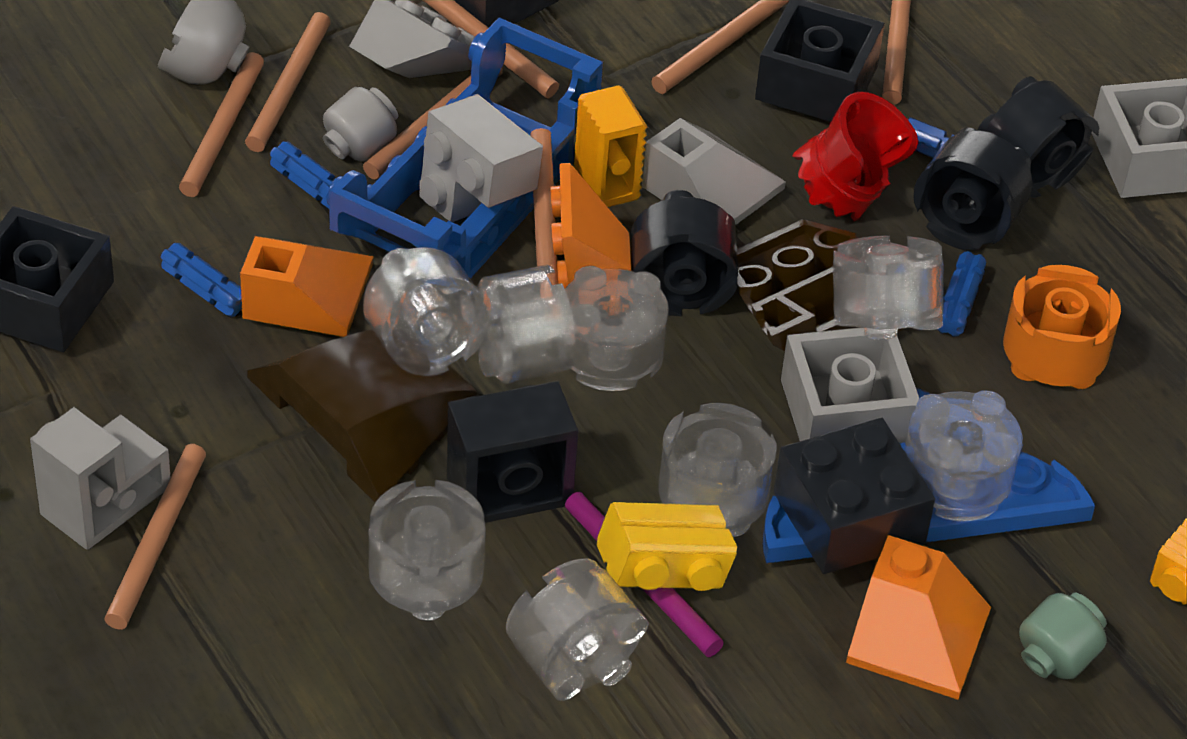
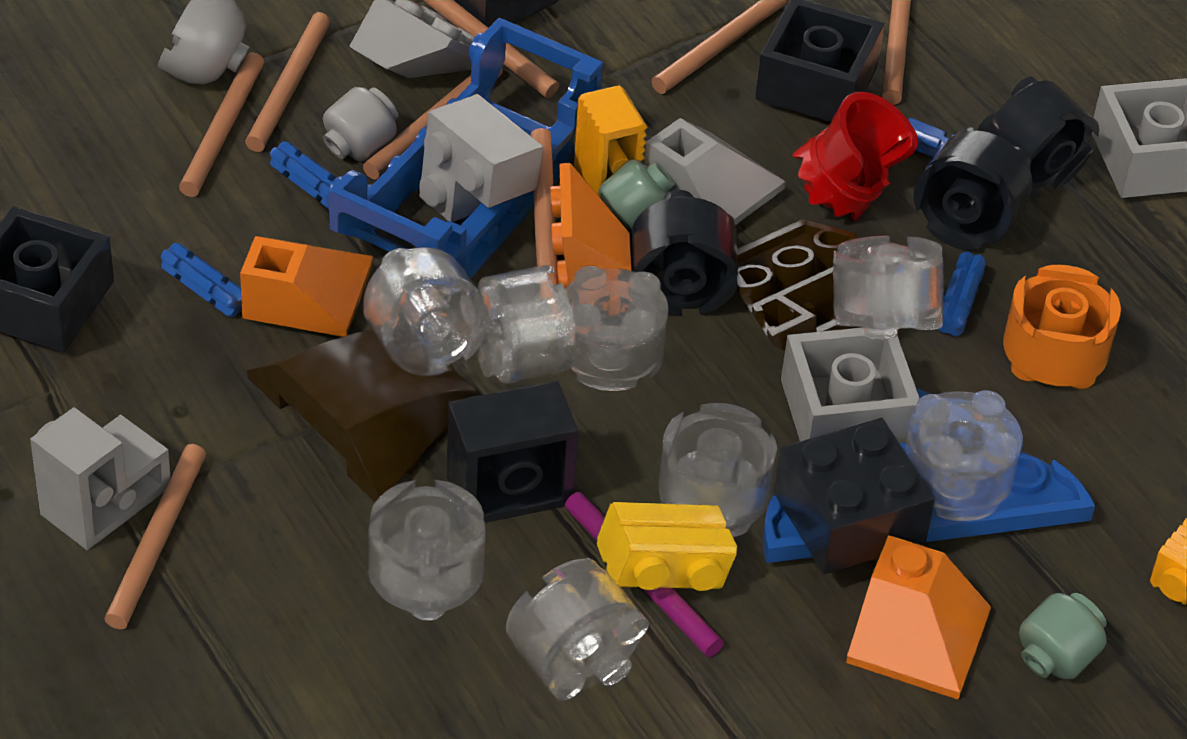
none -> sand green head [599,159,675,233]

